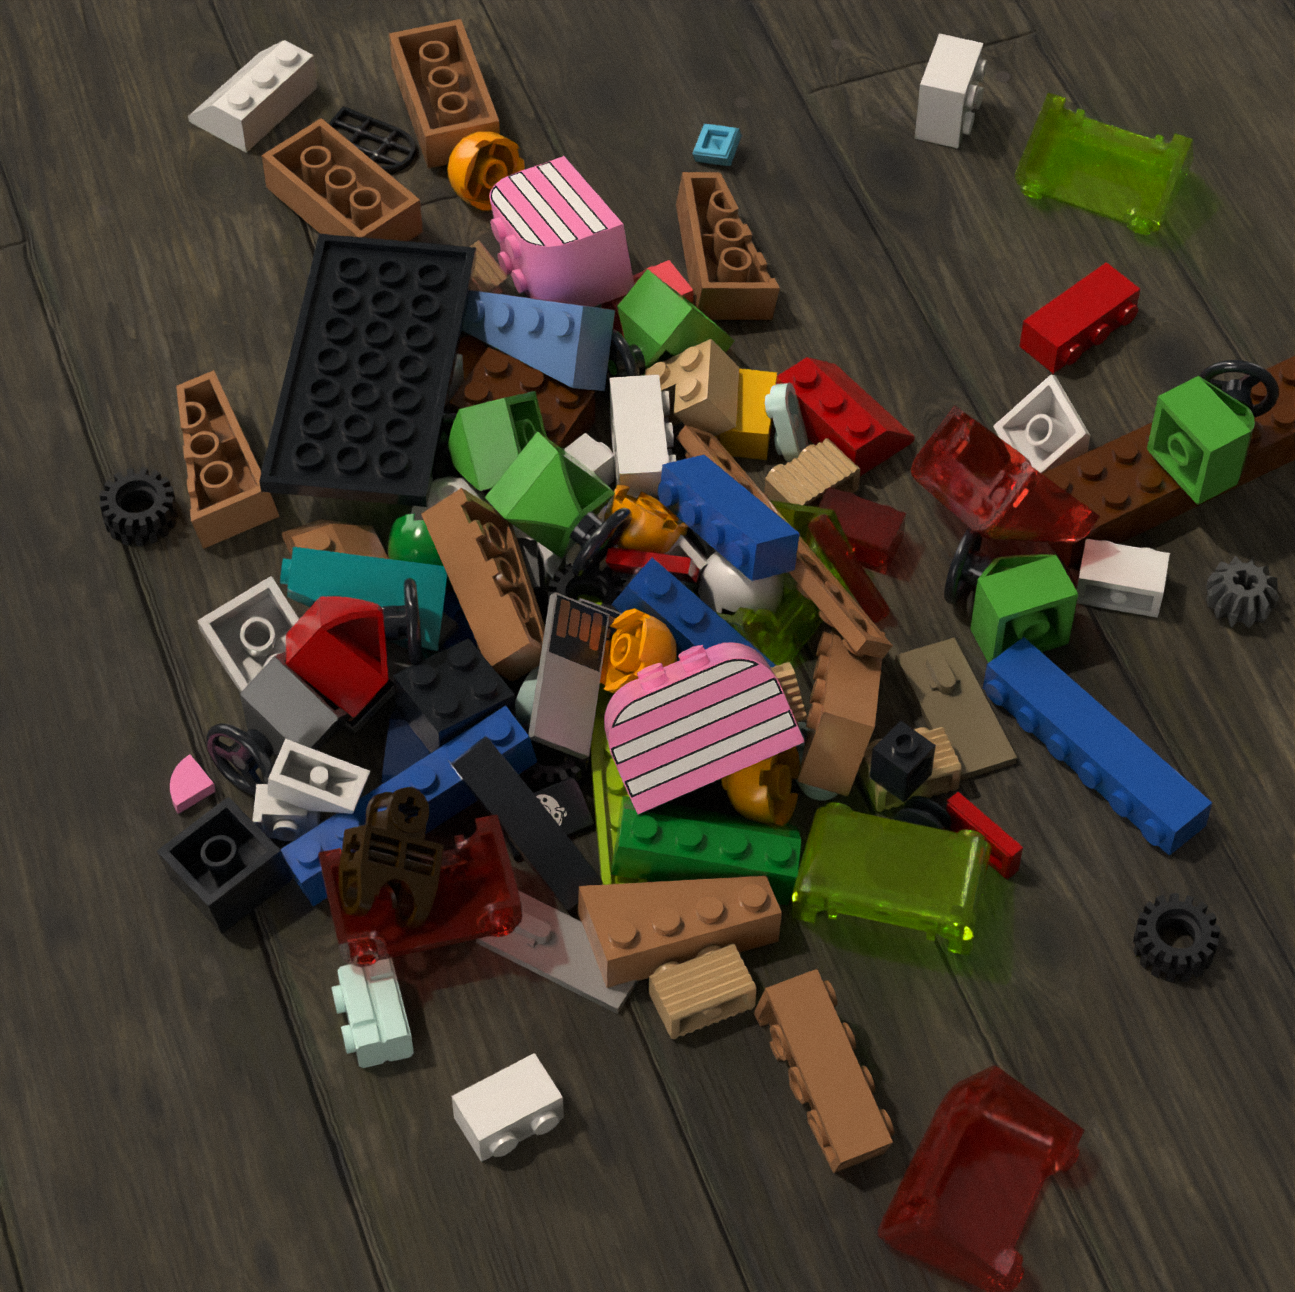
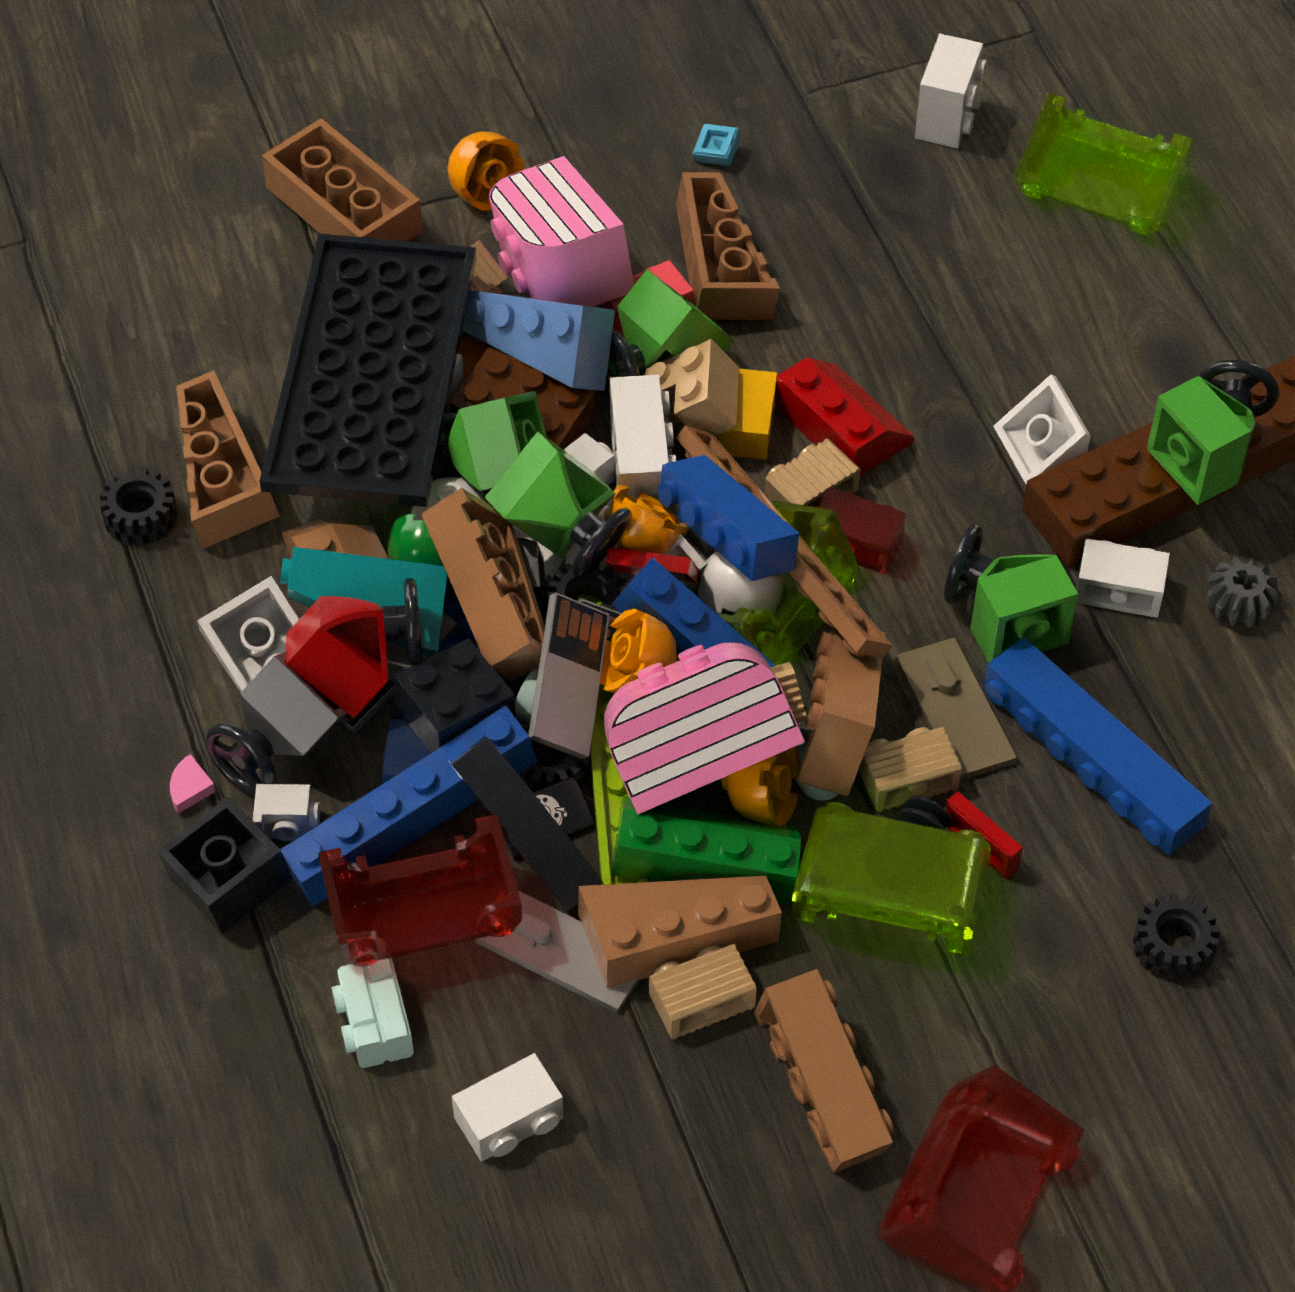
white slope [188,40,317,153] -> none
white slope [268,739,370,814] -> none
black window [328,106,415,174] -> none
dark brown piece [339,787,444,930] -> none
medium nougat brick [389,19,500,169] -> none
light aqua plate [765,383,808,462] -> none
clear red axle [808,514,890,623] -> none
black brick [869,721,936,802] -> none
clear red windscreen [911,405,1100,544] -> none
red brick [1019,262,1140,374] -> none

